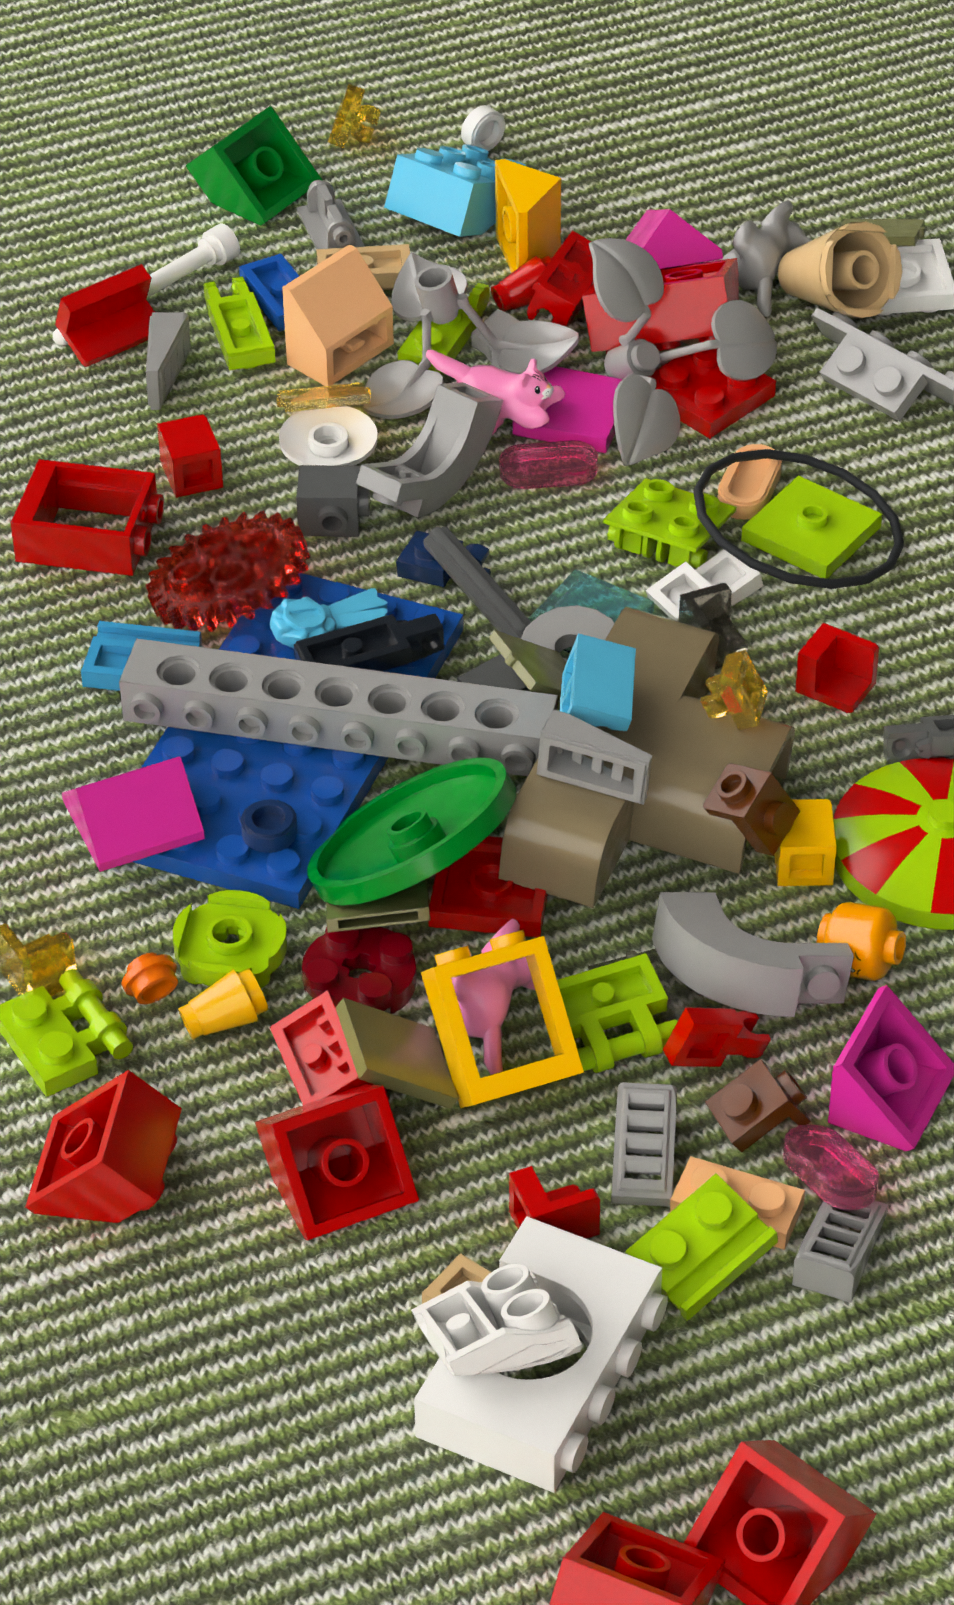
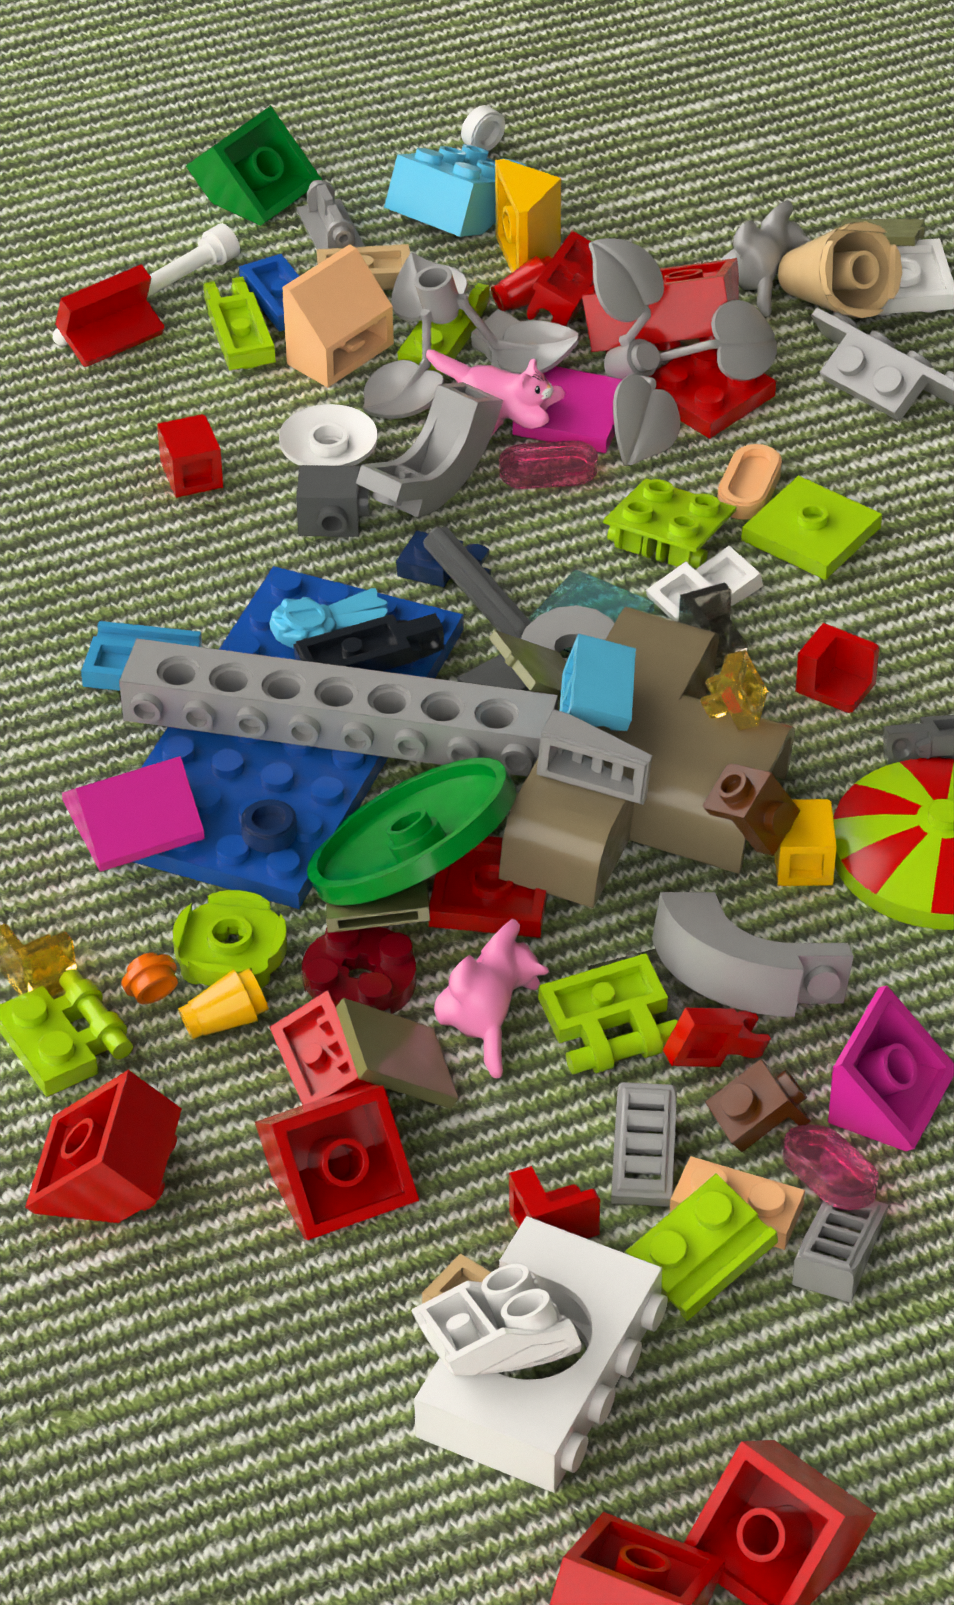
red window [11,459,164,576] -> none
clear red gear [145,511,311,632] -> none
light grey slope [146,312,191,410] -> none
clear yellow piece [276,382,371,412] -> none
clear yellow tile [328,84,381,149] -> none
yellow window [421,930,584,1108] -> none
dark pink slope [626,209,723,269] -> none
black piece [693,449,904,589] -> none
light orange head [816,902,906,981] -> none

